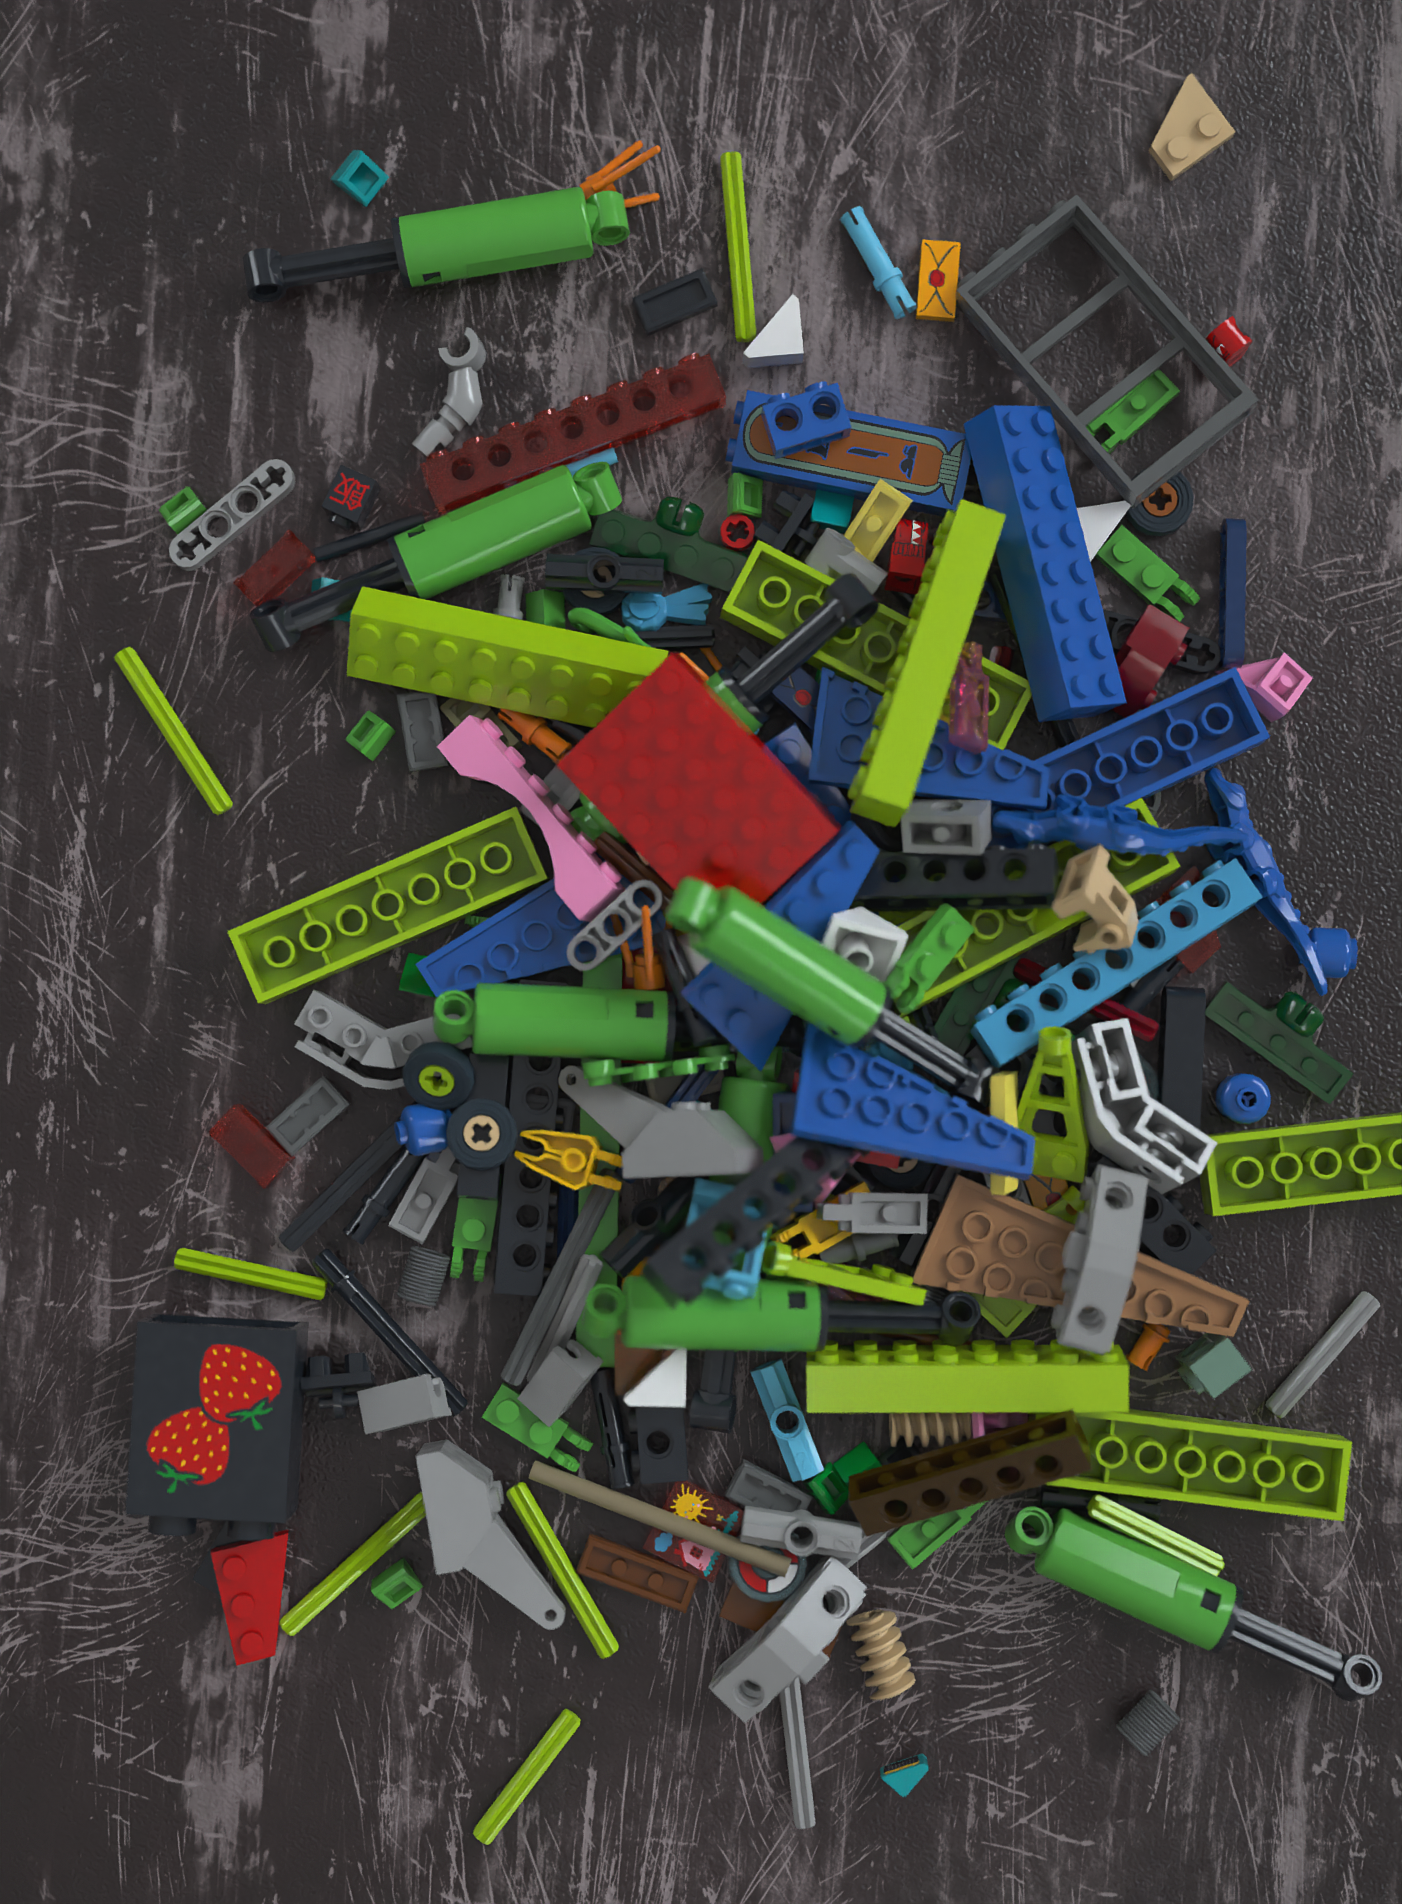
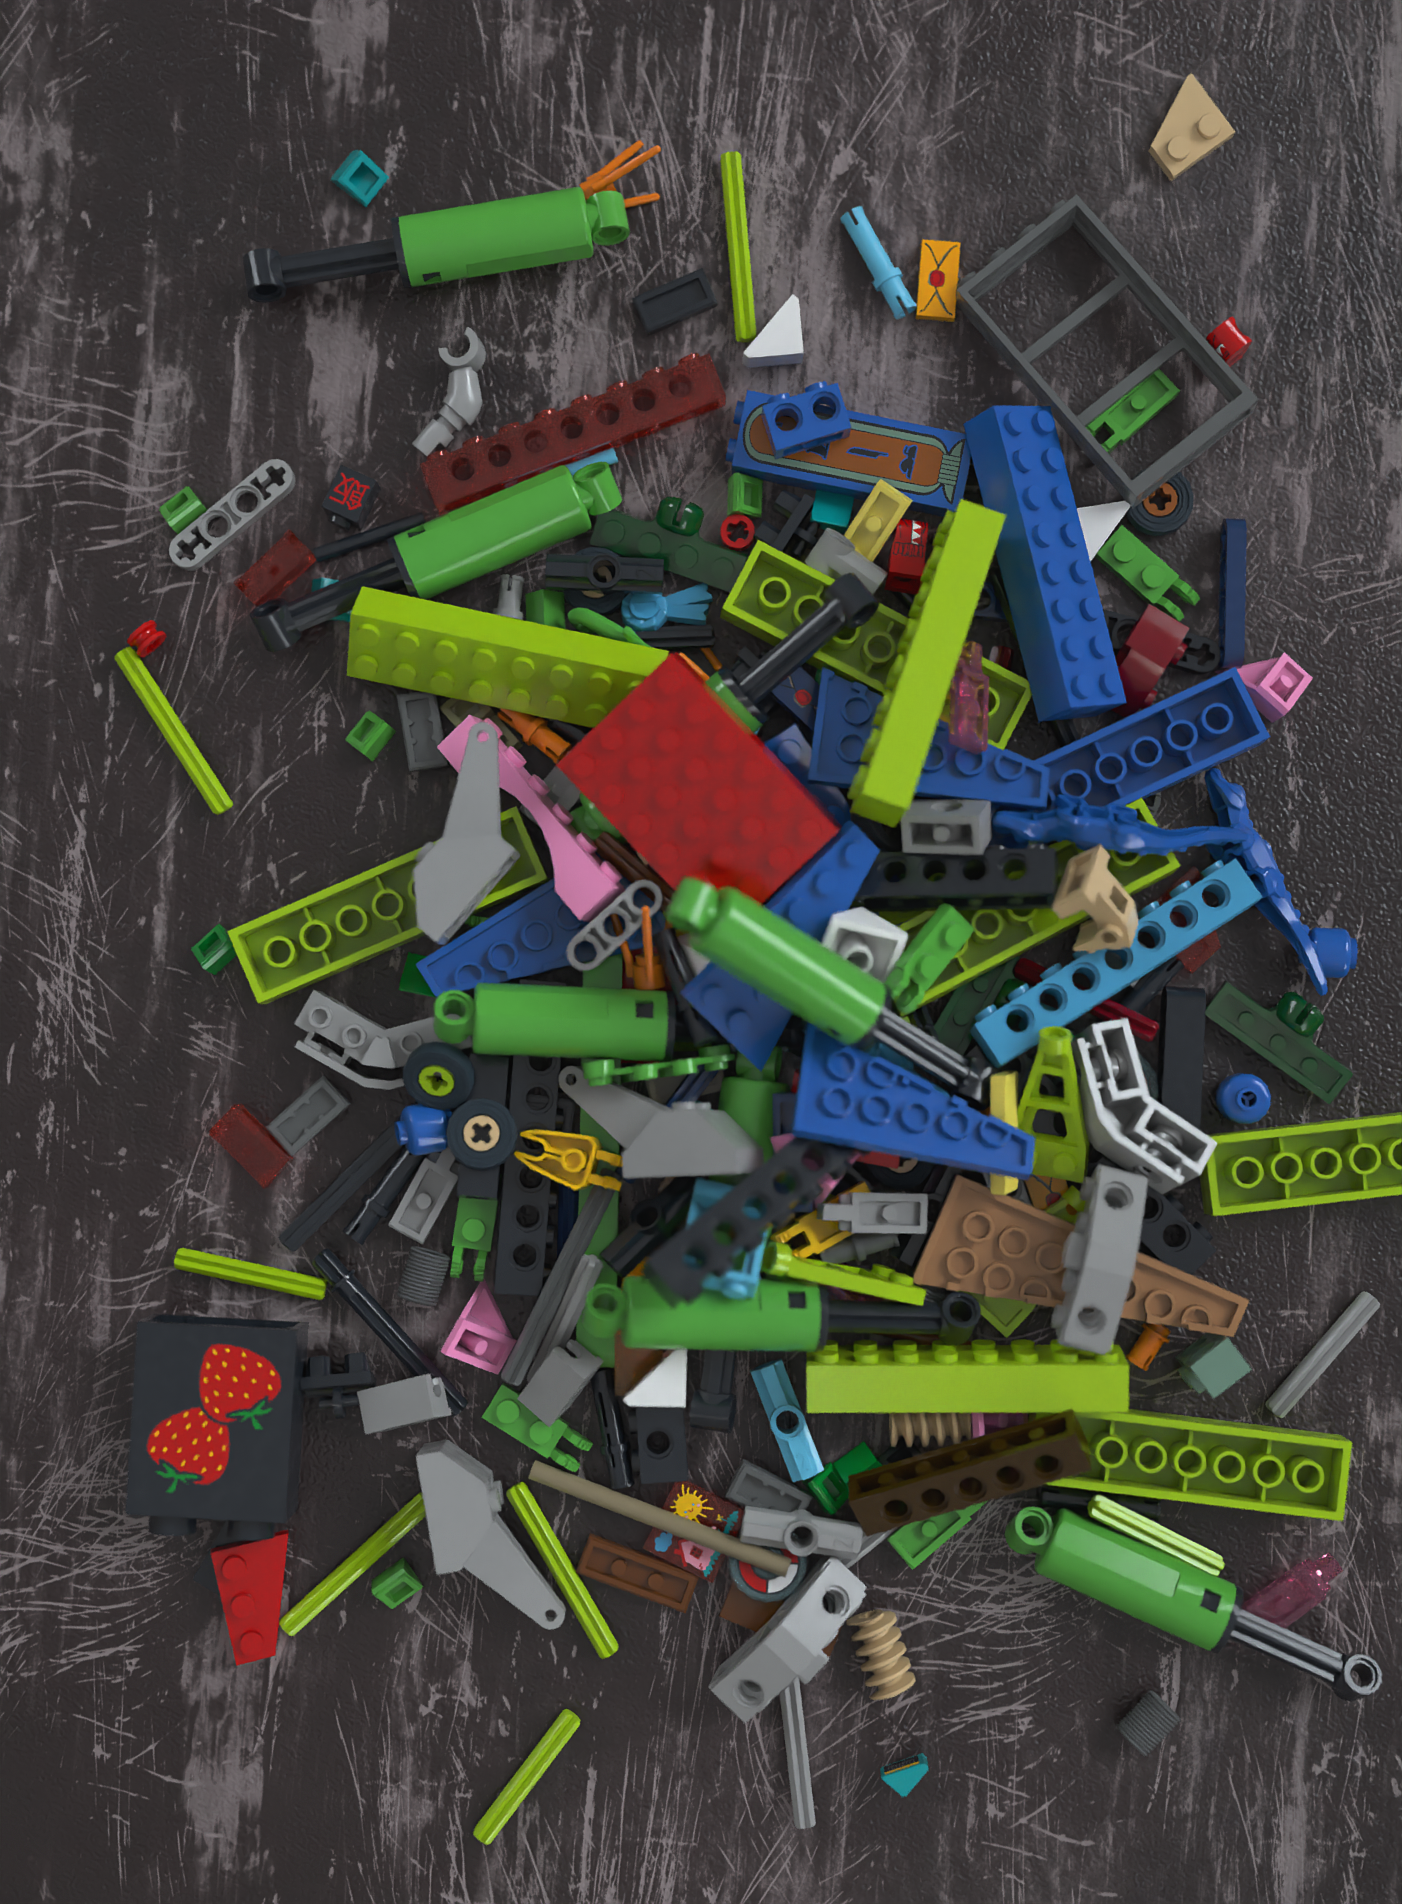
none -> red bush [127,620,167,658]
none -> green slope [191,924,237,975]
none -> light grey slope [413,722,521,946]
none -> bright pink slope [441,1278,517,1375]
none -> clear pink hinge [1241,1552,1344,1628]

